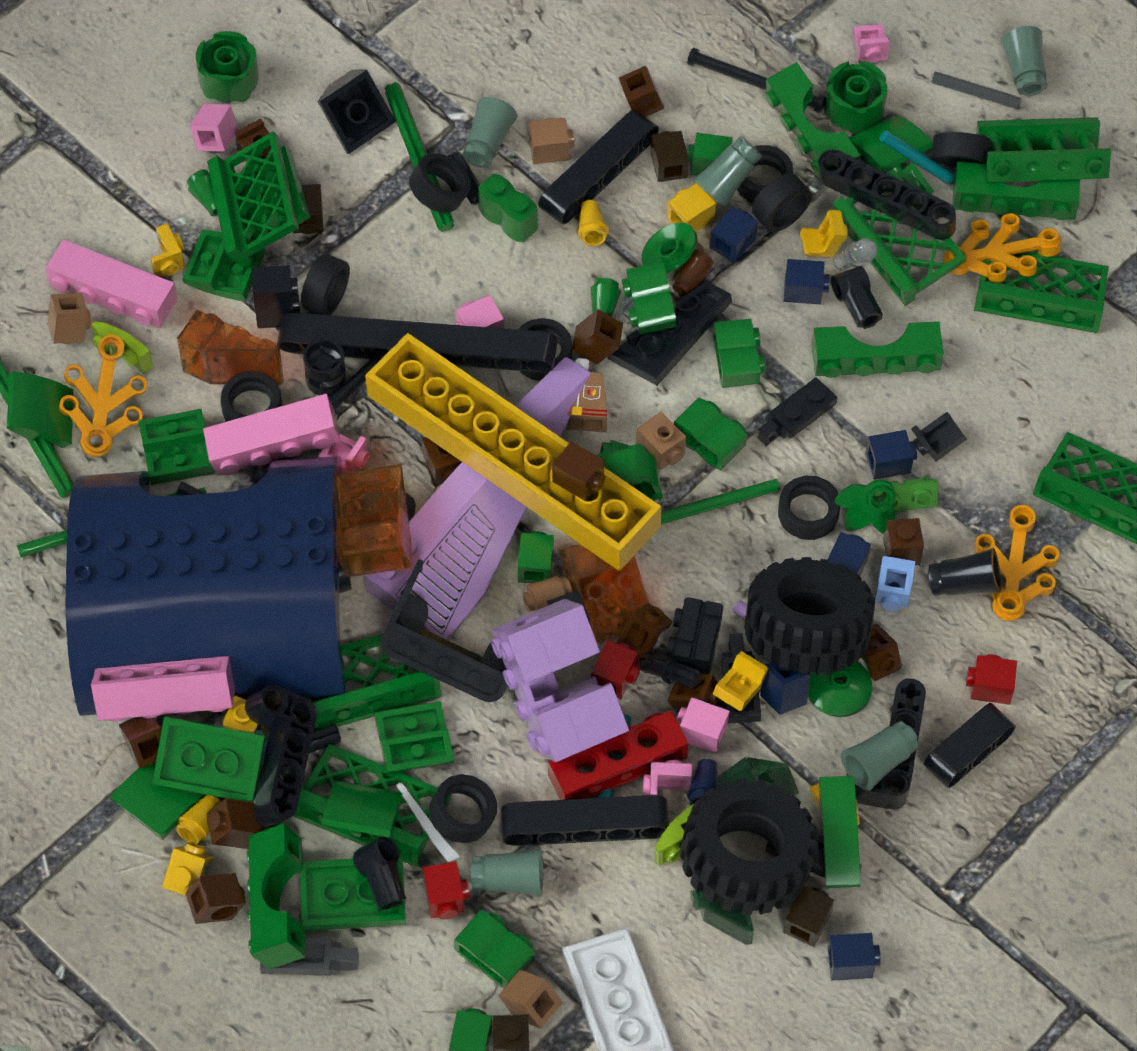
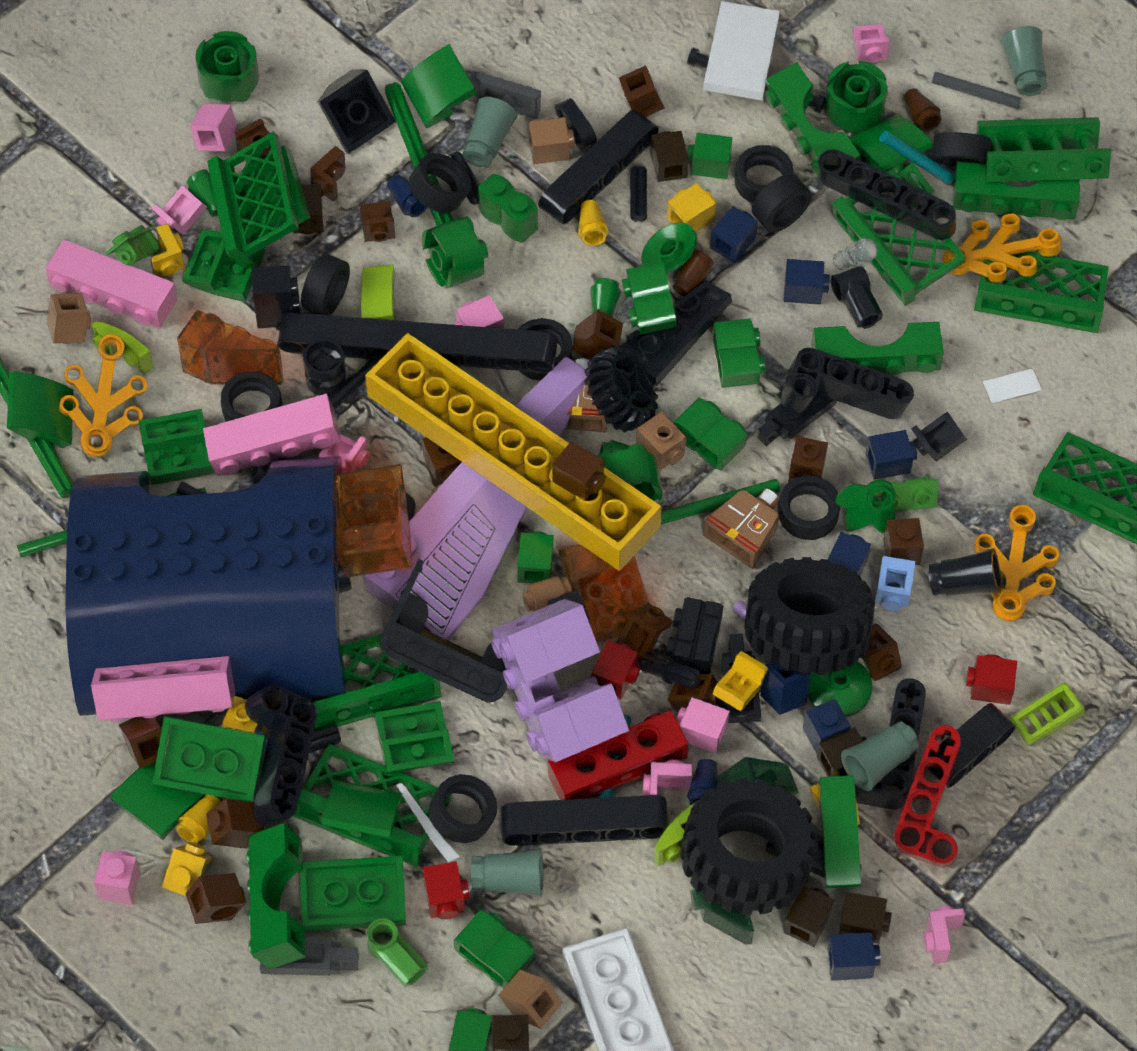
black piece [353,836,406,911] -> none
sand green plant [694,136,762,207] -> none
yellow bracket [800,210,848,258] -> none
none -> bright pink brick [94,850,140,905]
none -> bright green hinge [105,224,160,265]
none -> bright pink bracket [151,186,207,235]
none -> reddish brown bracket [310,146,346,202]
none -> reddish brown bracket [360,201,395,242]
none -> lime slope [361,264,396,320]
none -> bright green piece [367,918,428,988]
none -> dark blue cone [387,175,427,217]
none -> green slope [401,44,477,129]
none -> green brick [422,216,488,288]
none -> dark grey hinge [465,70,541,119]
none -> black beam [555,98,597,151]
none -> black gear [584,346,658,433]
none -> black axle [630,166,647,222]
none -> white tile [703,1,780,100]
none -> medium nougat torso [703,489,779,569]
none -> black beam [781,347,914,419]
none -> reddish brown brick [788,436,828,483]
none -> dark blue brick [803,698,851,754]
none -> dark brown brick [817,727,867,777]
none -> dark brown brick [838,892,892,944]
none -> red beam [894,725,961,868]
none -> reddish brown cone [903,88,942,132]
none -> bright pink bracket [923,906,965,964]
none -> white sticker [983,369,1042,403]
none -> lime slope [1009,682,1085,746]

